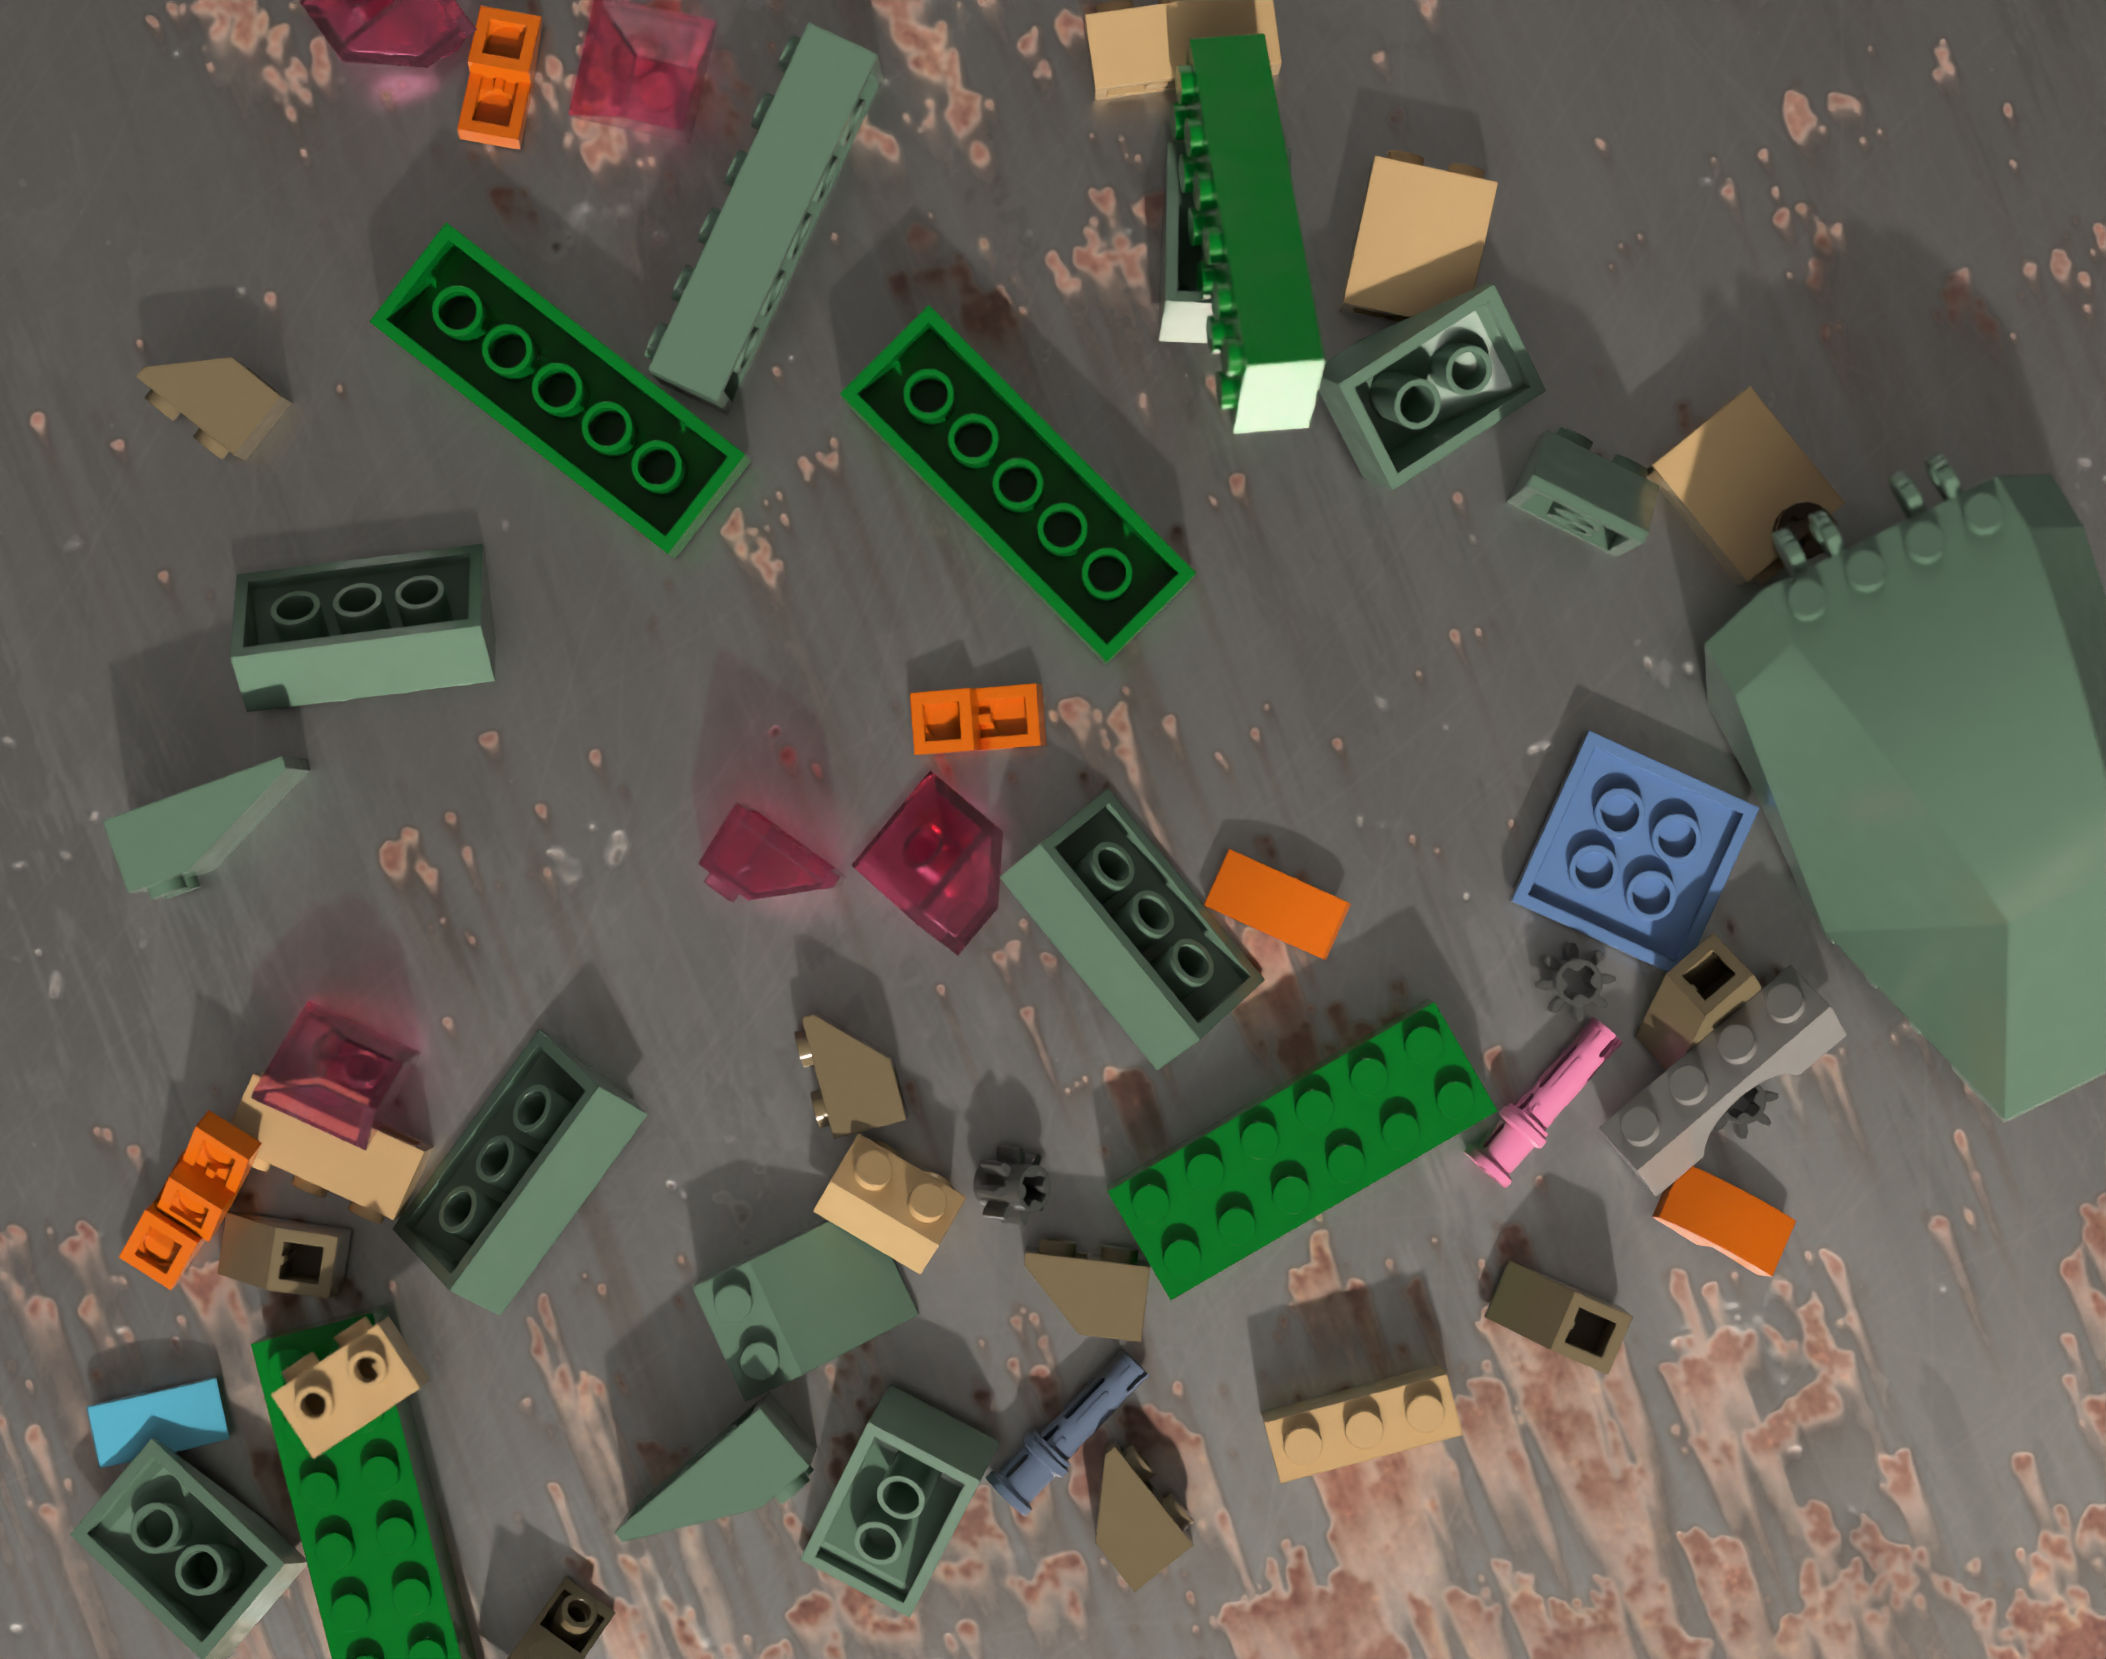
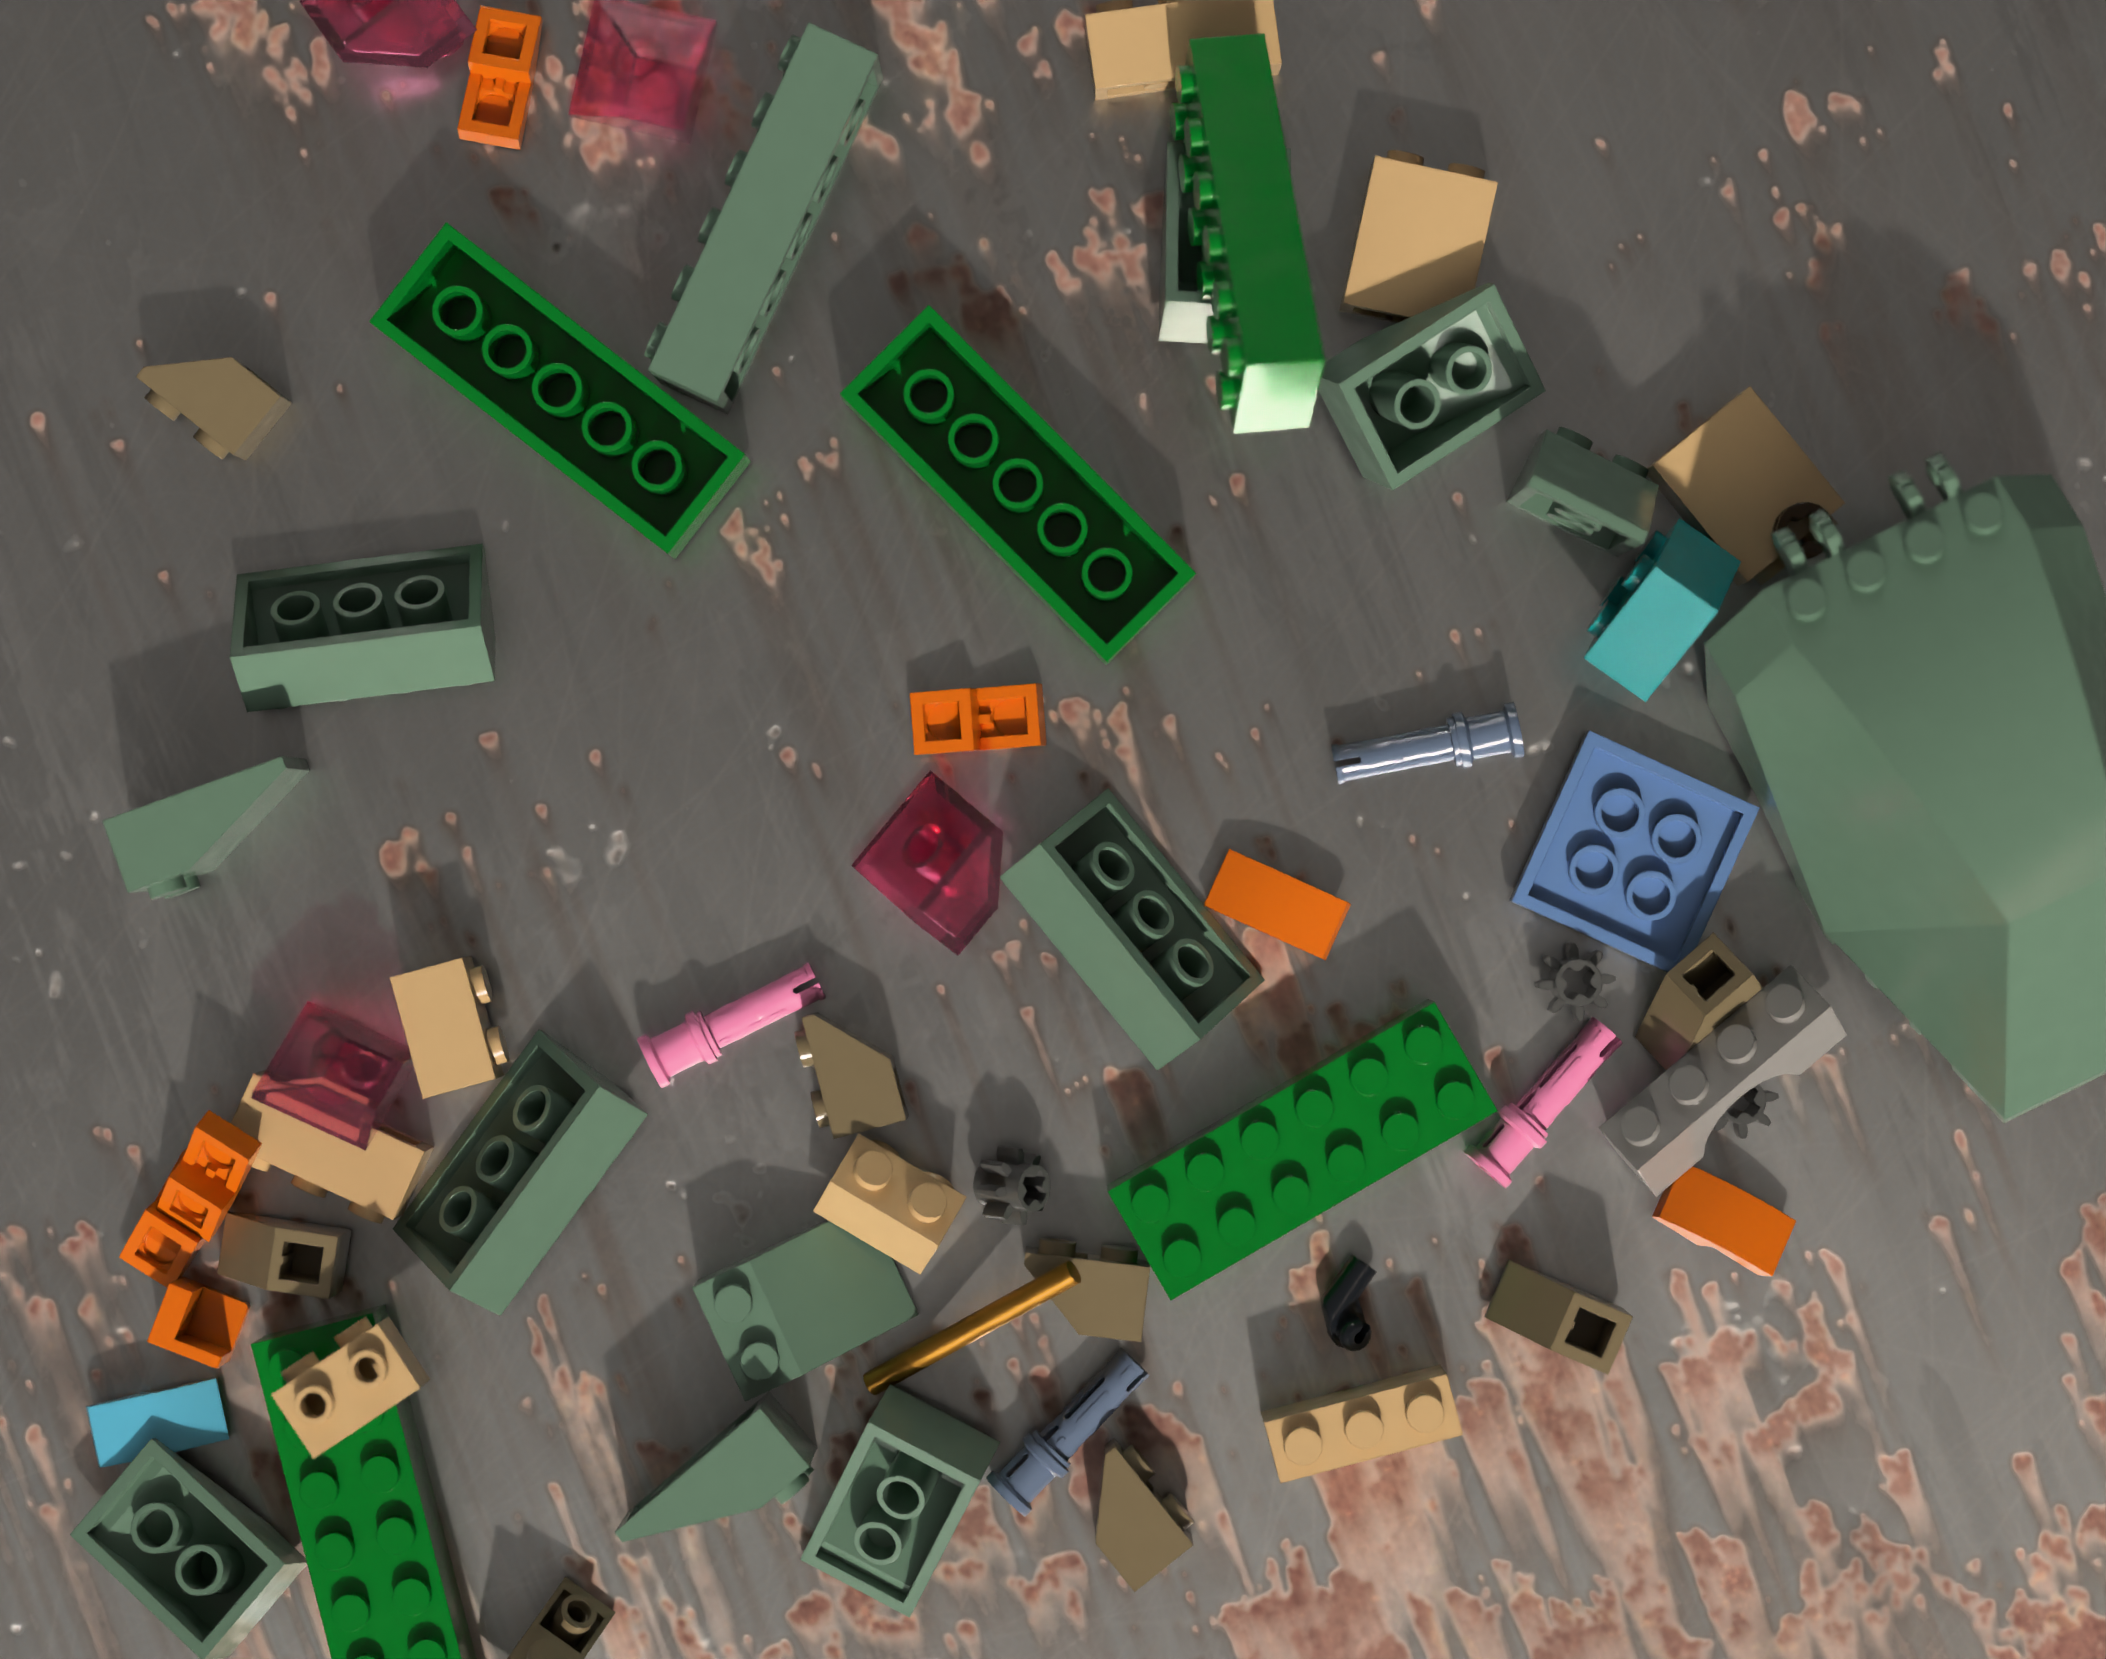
clear pink slope [698,802,847,903] -> none
none -> orange panel [147,1277,250,1368]
none -> tan brick [390,956,509,1099]
none -> bright pink pin [637,962,826,1088]
none -> pearl gold bar [863,1260,1081,1395]
none -> black arm [1321,1254,1377,1351]
none -> sand blue pin [1331,702,1524,784]
none -> teal brick [1584,518,1741,702]

